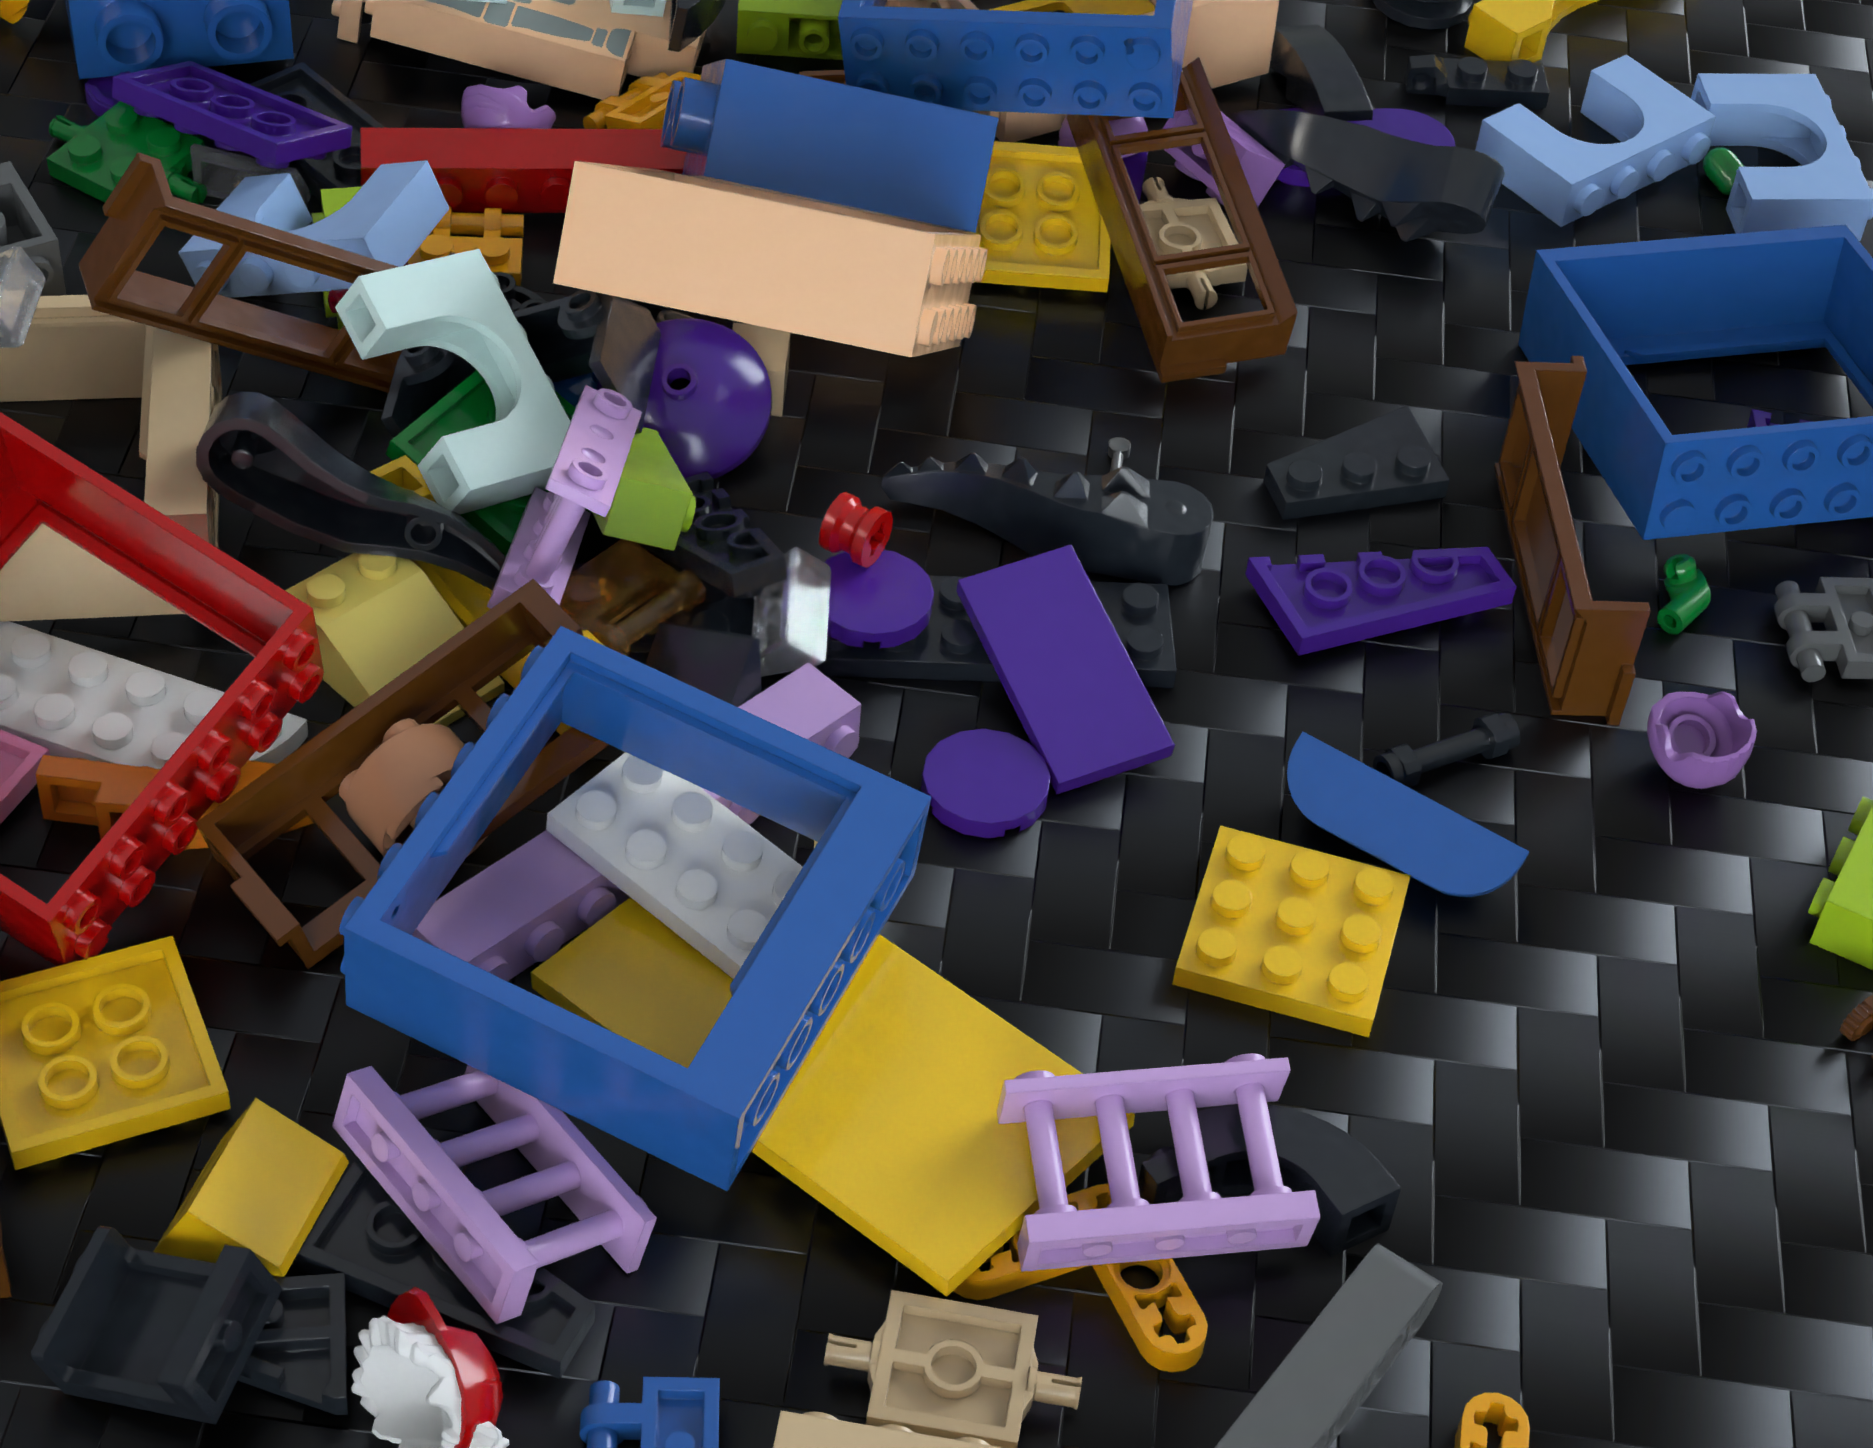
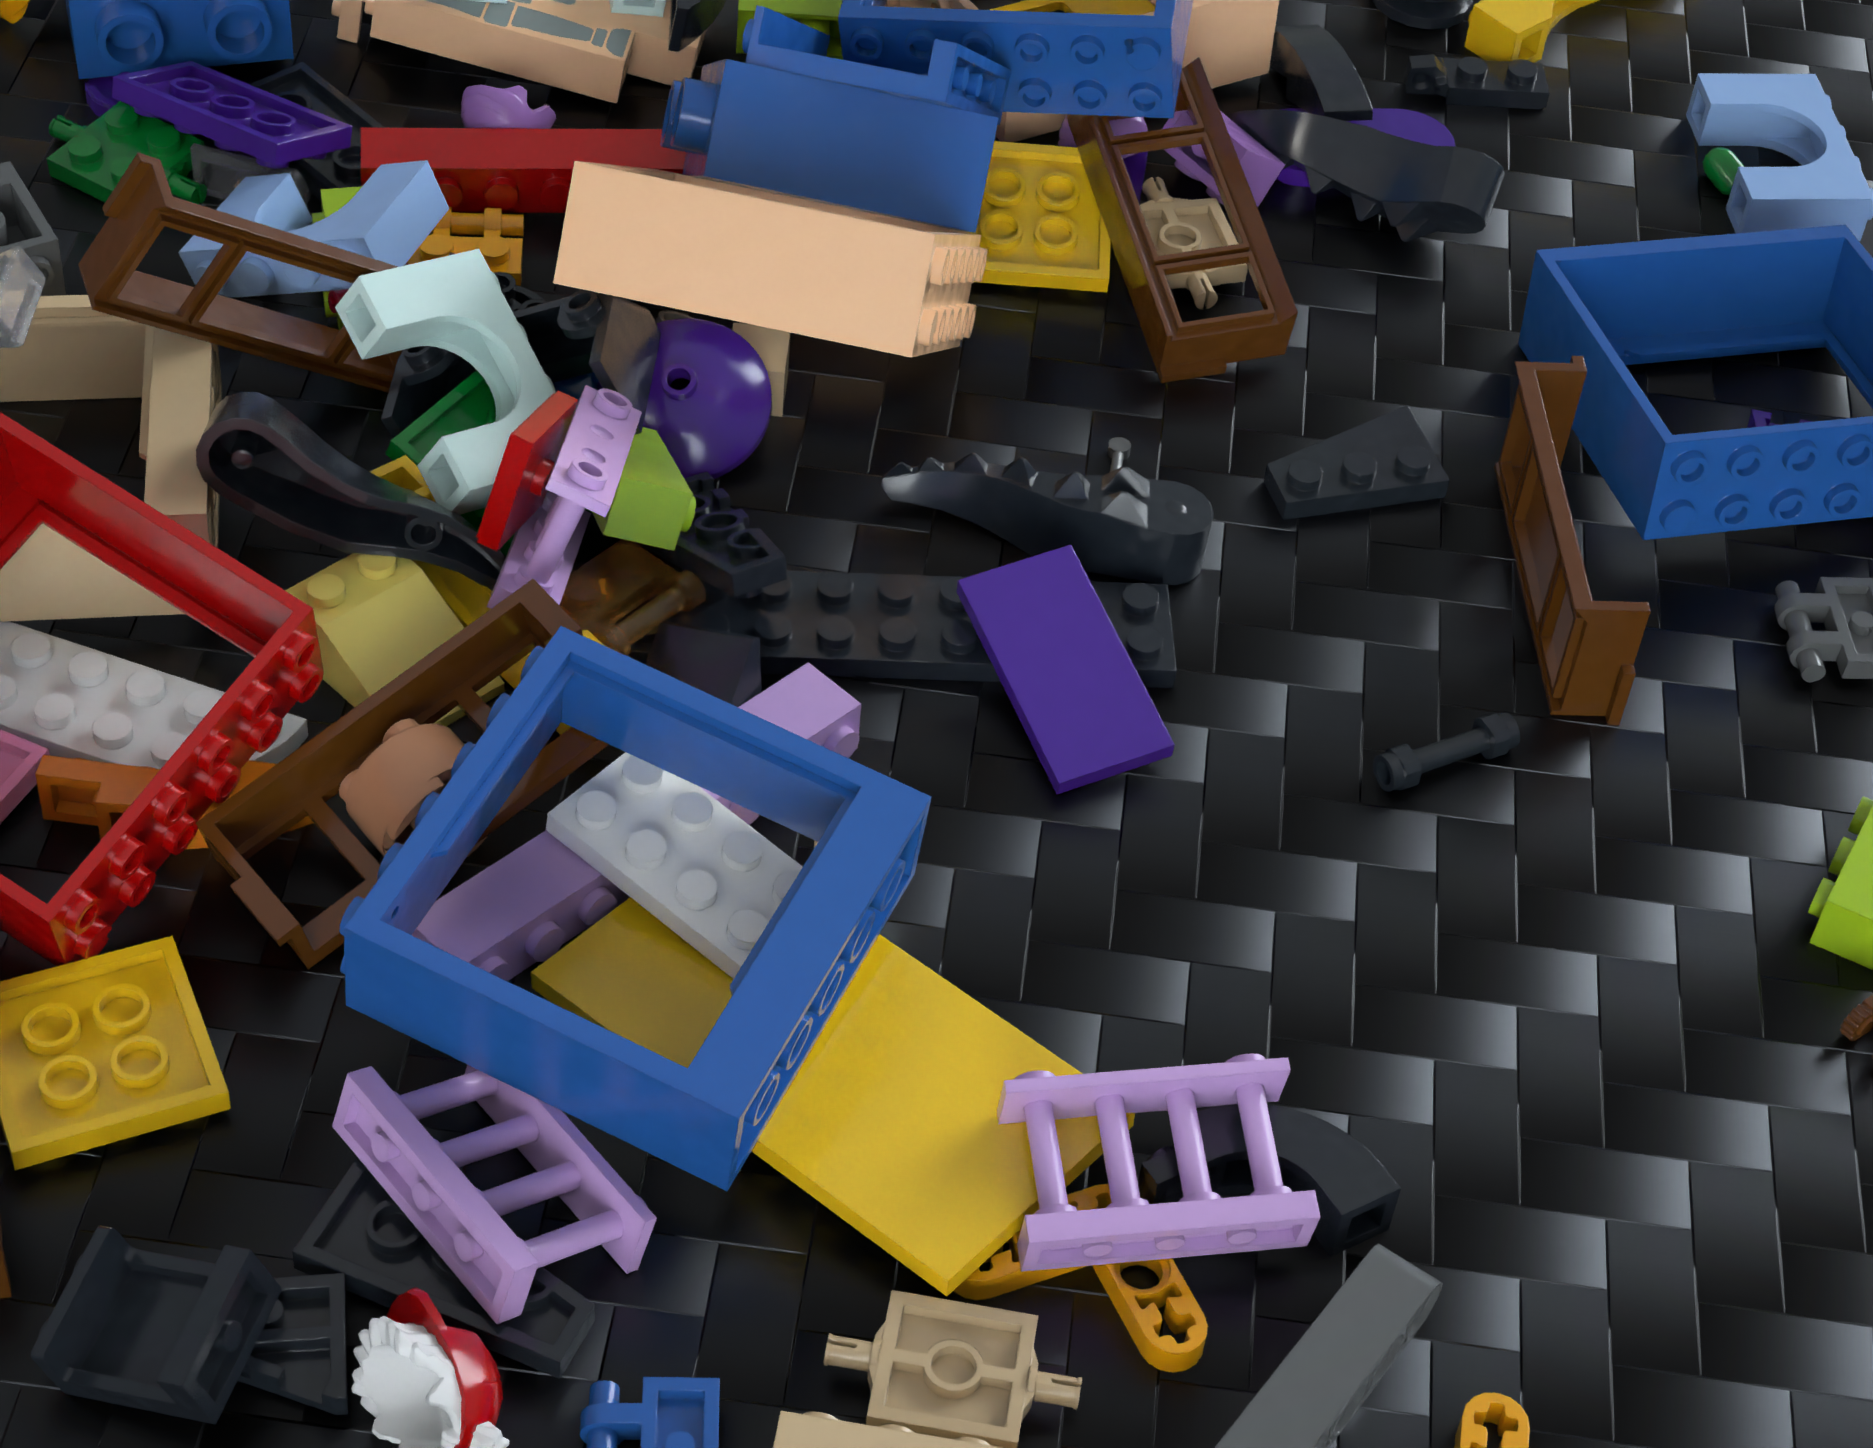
yellow slope [153,1098,349,1277] -> none
light orange plate [583,71,701,129] -> none
clear slope [752,547,831,677] -> none
dark purple tile [809,550,934,649] -> none
red wheel [819,492,893,568] -> none
dark purple tile [921,729,1051,838] -> none
yellow plate [1172,826,1411,1038] -> none
dark purple wing [1245,547,1517,656] -> none
blue brick [1287,731,1529,897] -> none
light blue arch [1475,55,1716,227] -> none
medium lavender hair [1647,691,1757,789] -> none
green arm [1657,554,1711,635] -> none
none -> red plate [476,390,578,551]
none -> blue panel [742,5,1011,125]

